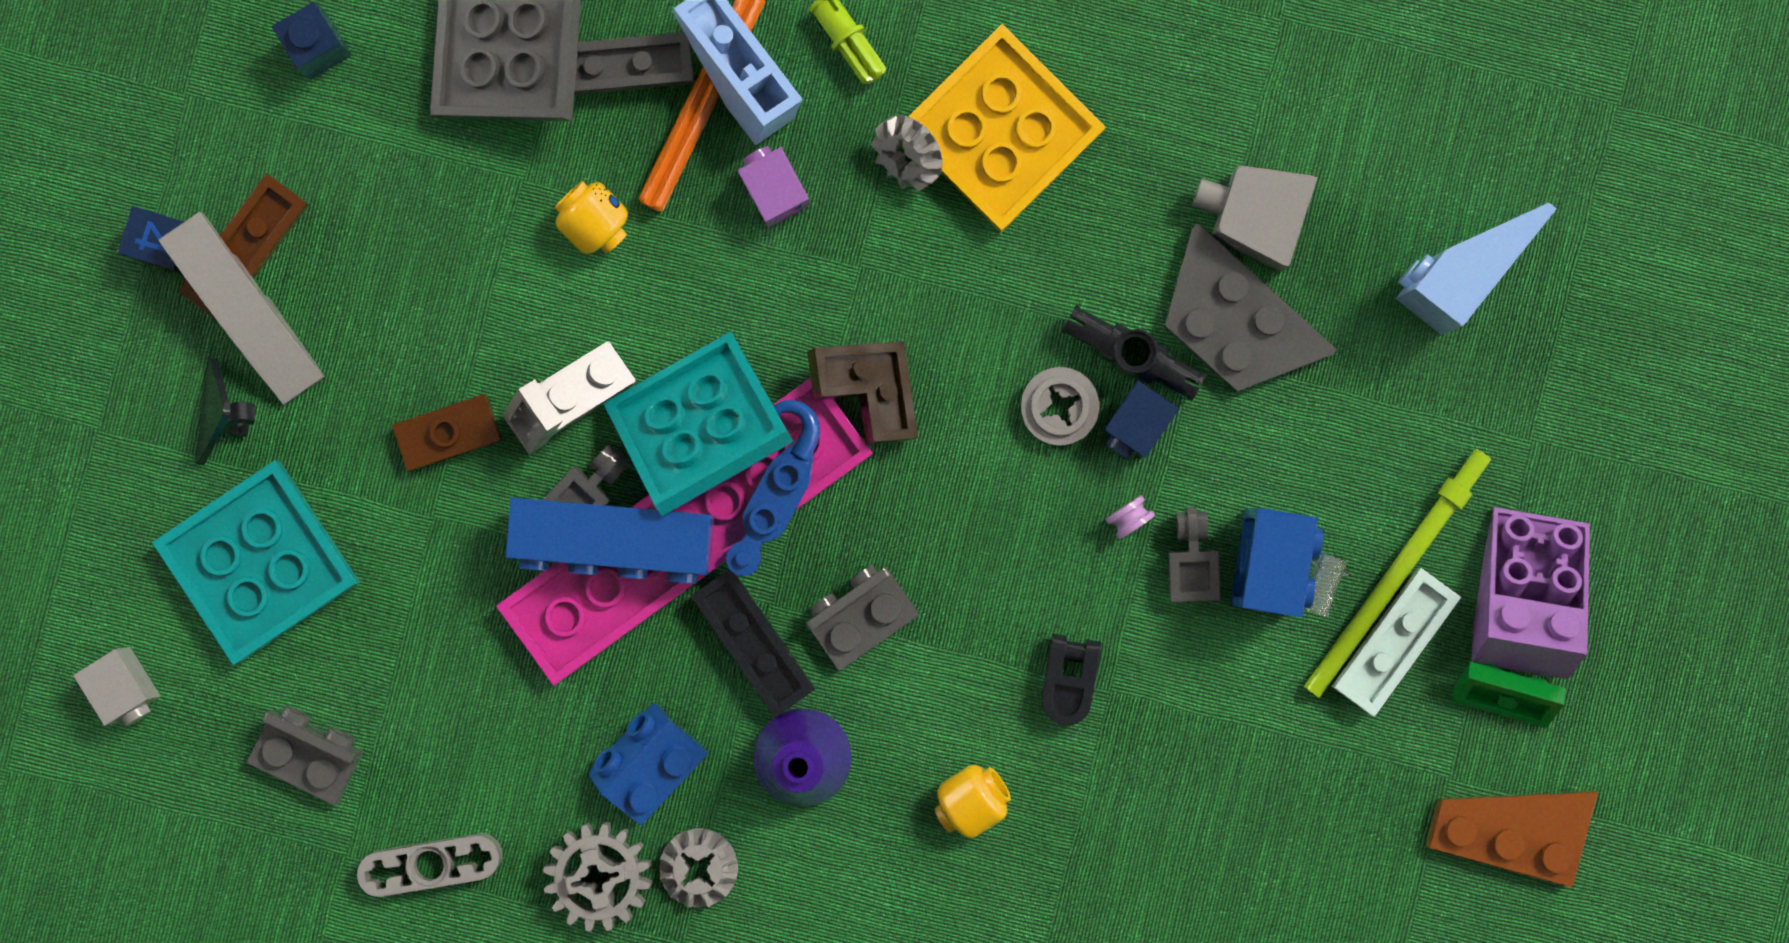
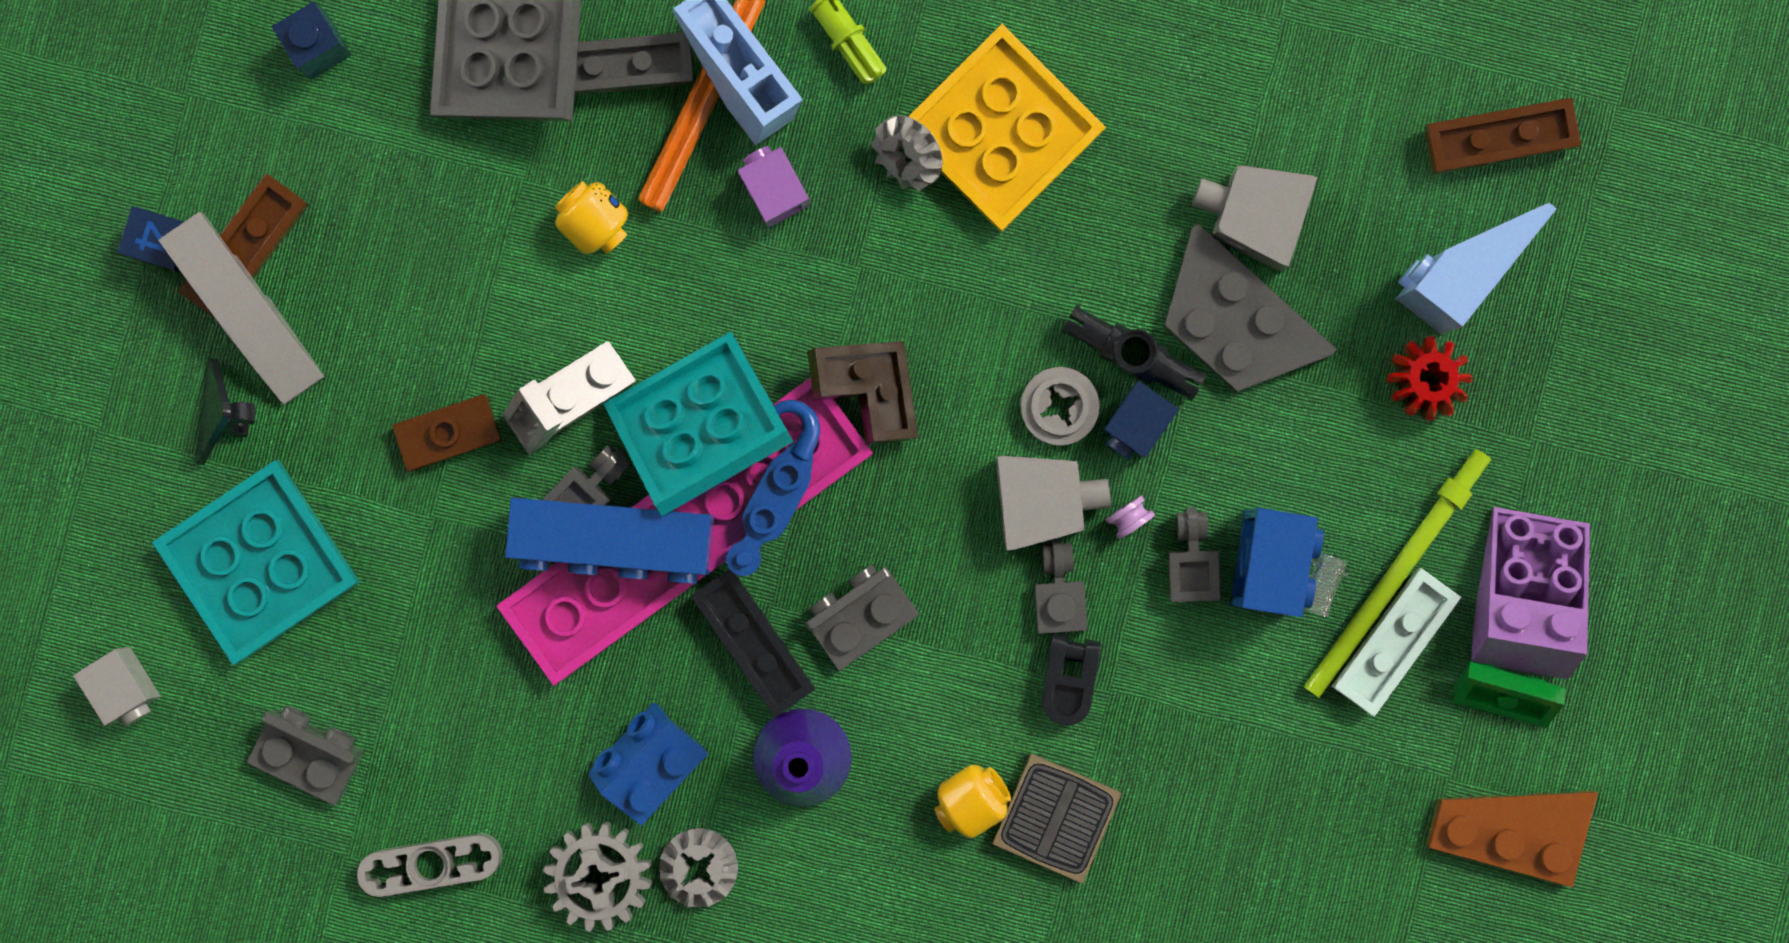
none -> tile [992,753,1122,884]
none -> light grey torso [995,456,1111,551]
none -> dark grey plate [1034,539,1087,634]
none -> red gear [1386,336,1473,421]
none -> reddish brown plate [1424,98,1581,175]

